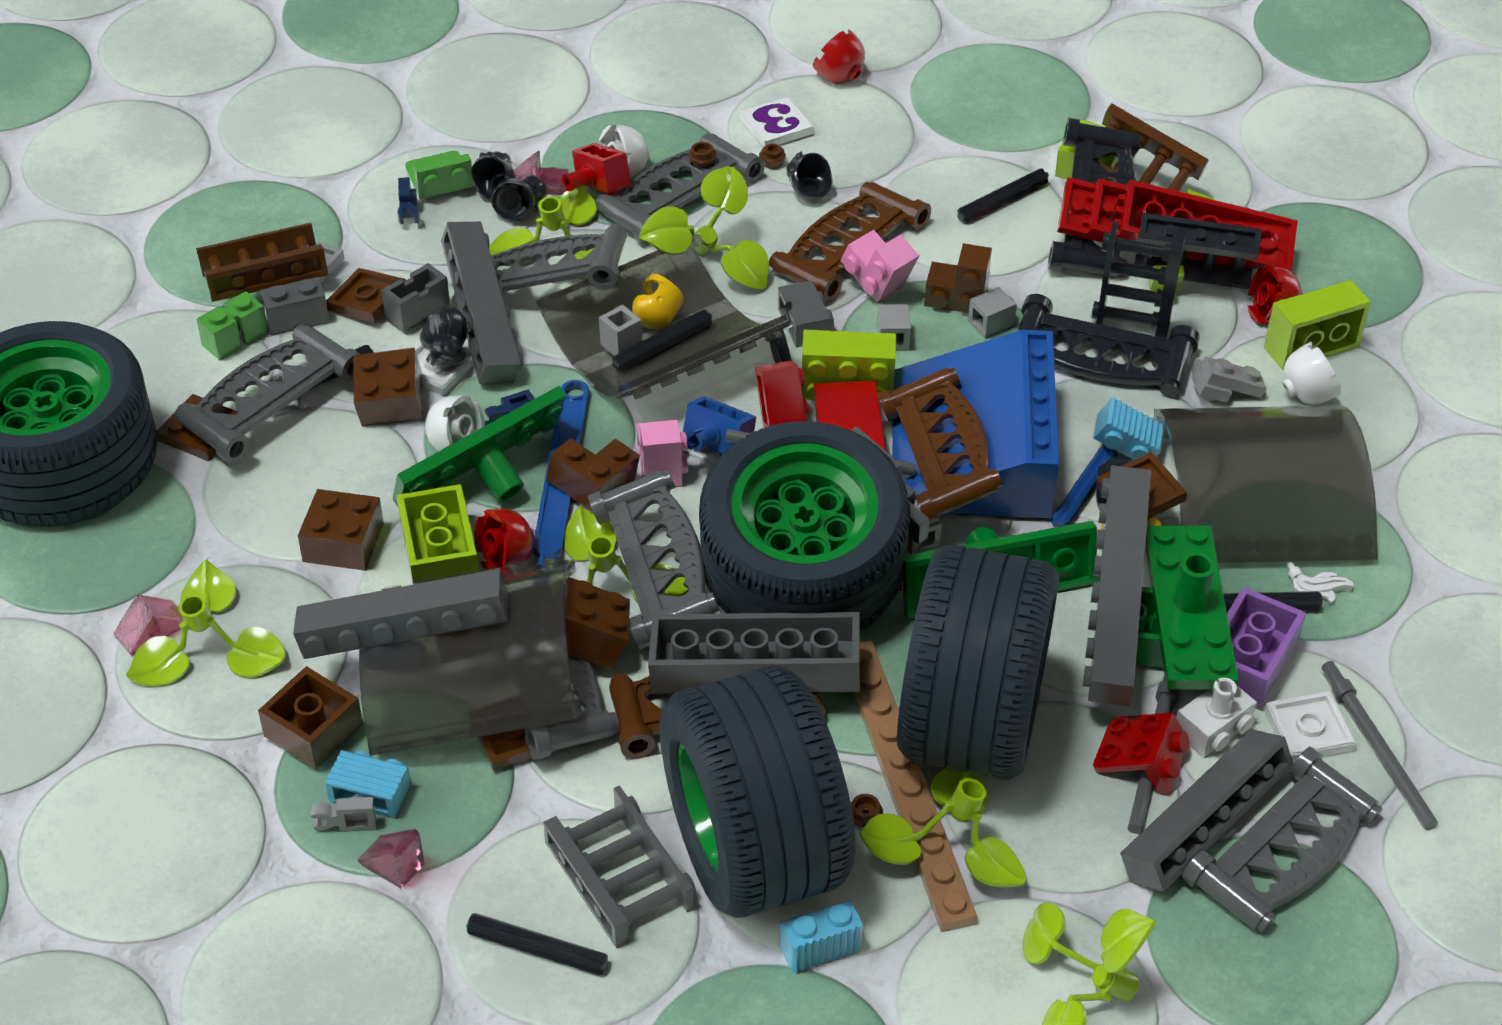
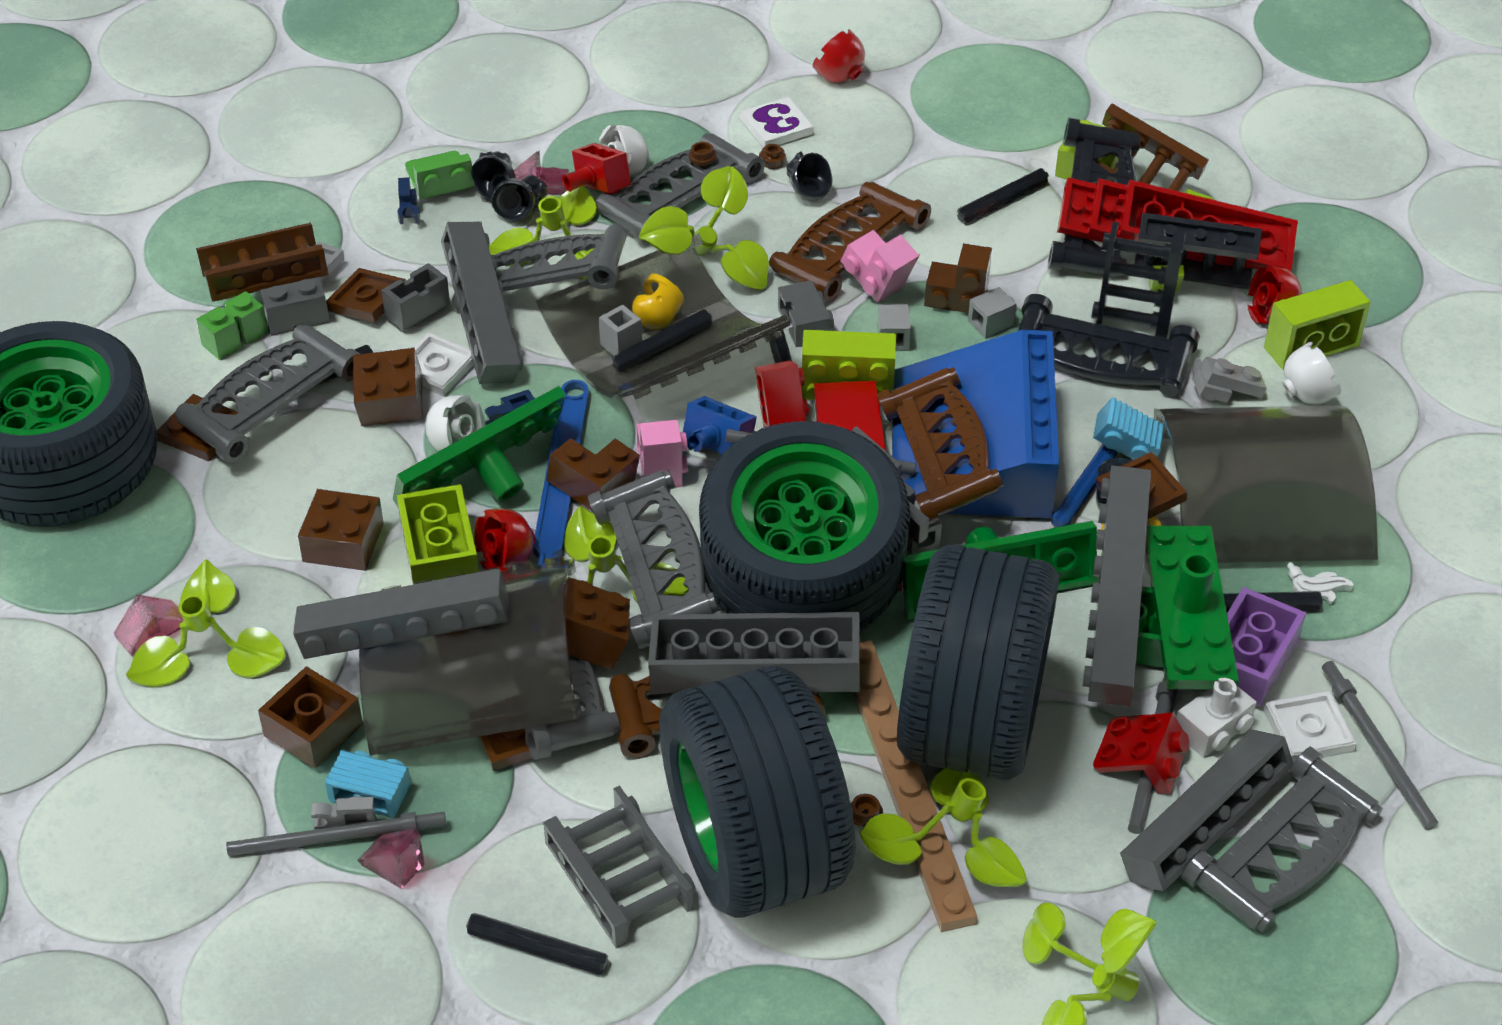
black hair [420,307,468,368] -> none
medium azure brick [779,899,863,974] -> none
none -> dark grey bar [226,811,446,856]

